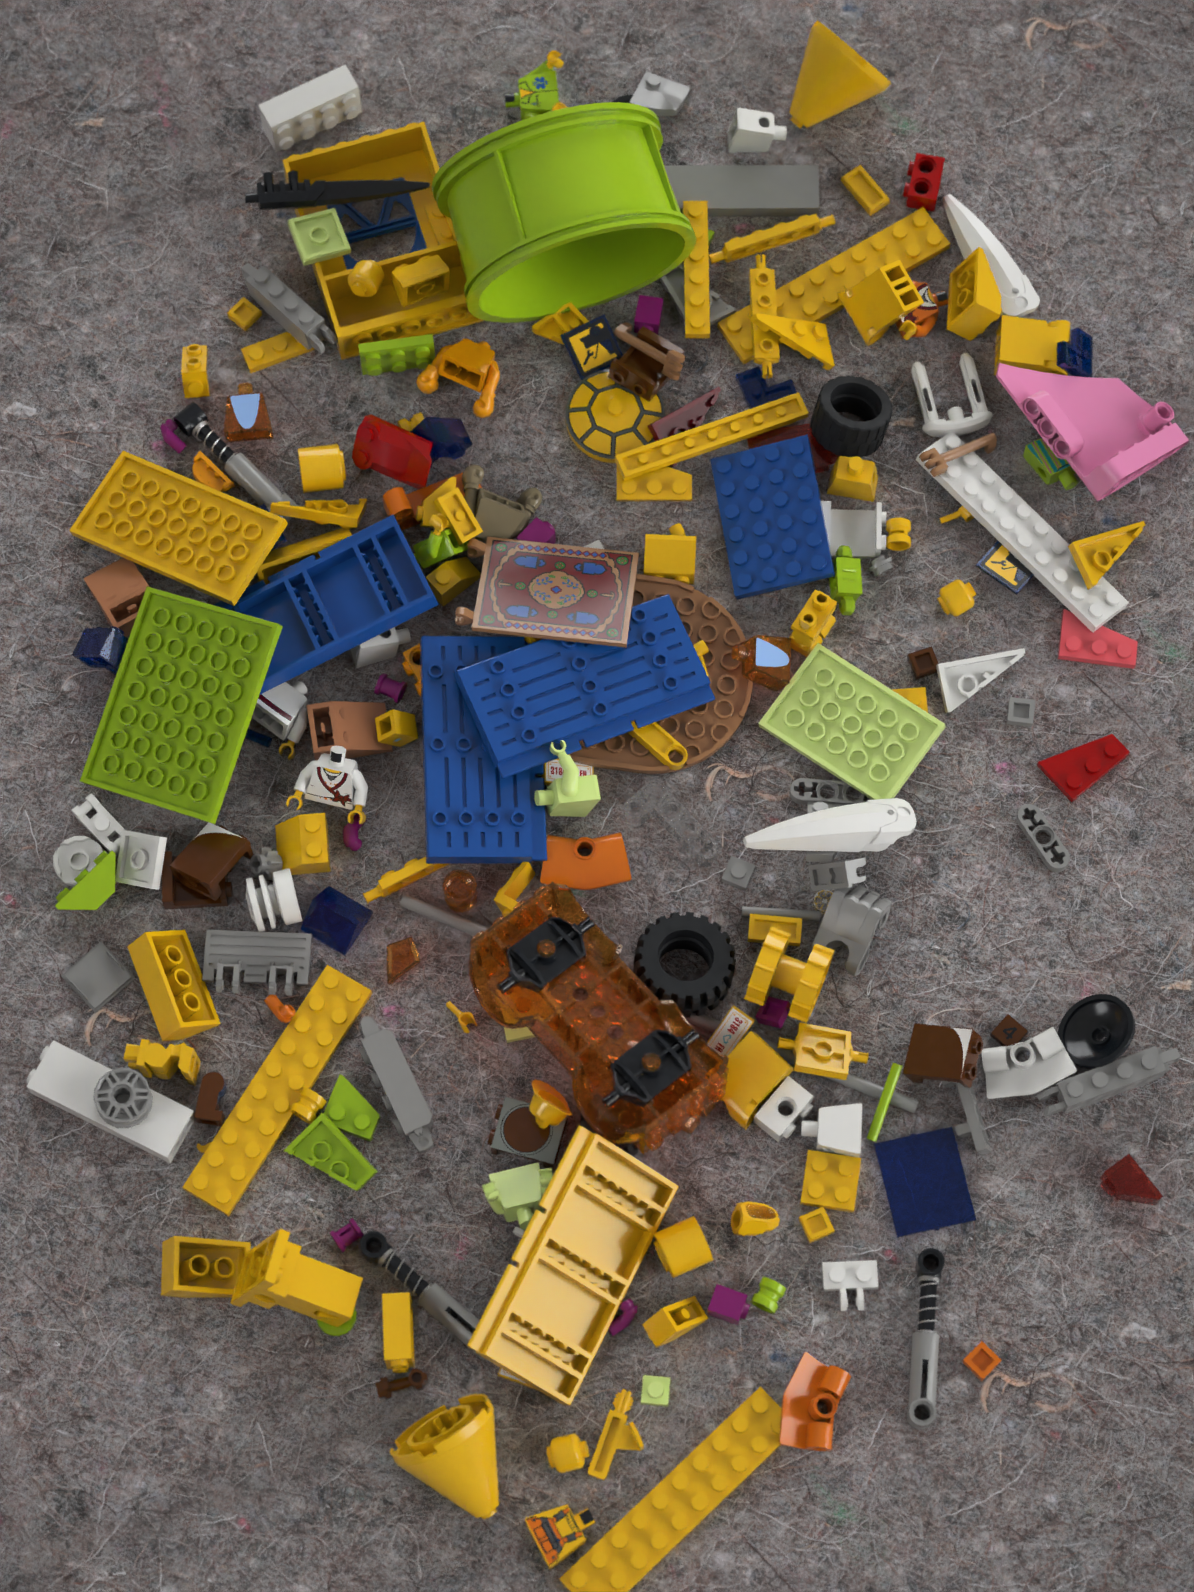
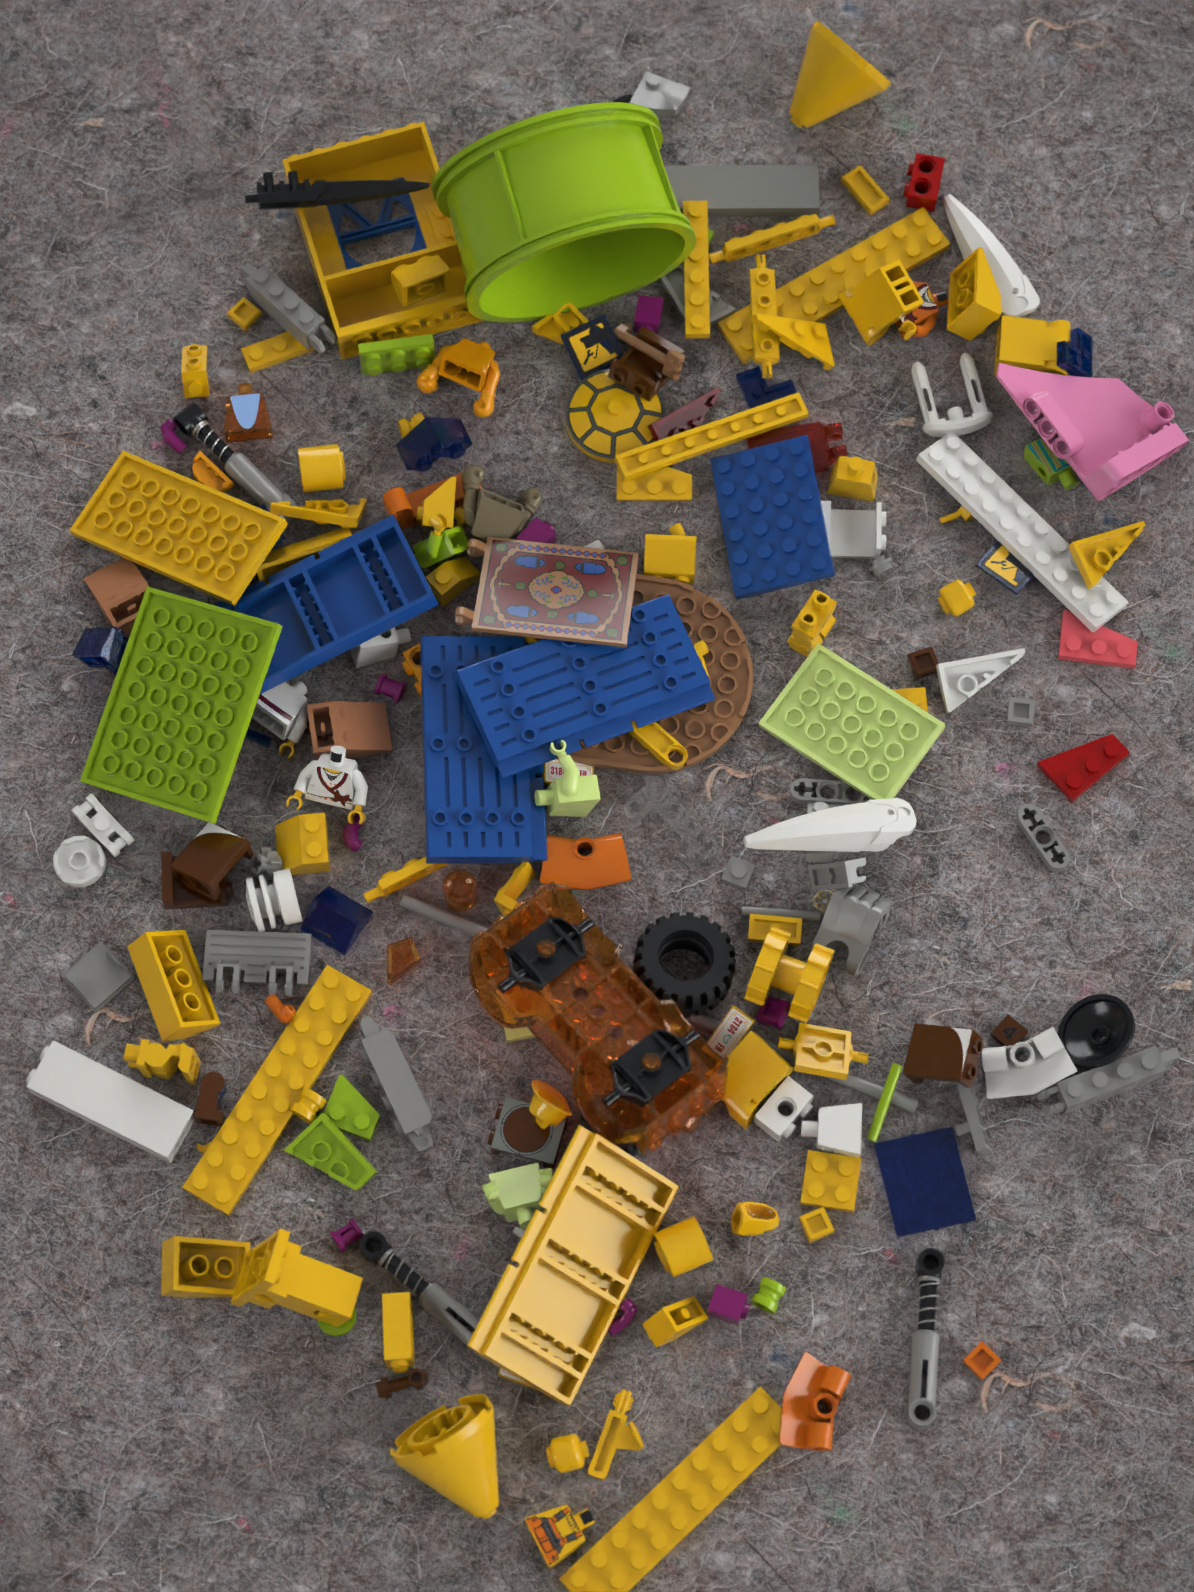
lime slope [55,850,116,910] -> none
light grey wheel [94,1068,153,1128] -> none
white plate [115,830,167,890] -> none
white brick [258,65,362,152] -> none
yellowish green tile [287,207,351,266] -> none
yellow head [347,260,385,297] -> none
red slope [352,414,433,489] -> none
yellow brick [375,709,418,747] -> none
yellow plate [434,487,483,545] -> none
yellow hand [446,1001,477,1033] -> none
lime torso [504,50,568,120] -> none
yellowish green plate [641,1375,671,1407] -> none
white torso [728,108,787,153] -> none
clear orange torso [731,635,791,692] -> none
black tyre [810,375,893,458] -> none
white hinge [822,1260,878,1311] -> none
lime piece [829,546,863,615] -> none
yellow wheel [886,518,911,551] -> none
medium nougat hinge [919,433,997,477] -> none
clear red slope [1100,1154,1163,1205] -> none

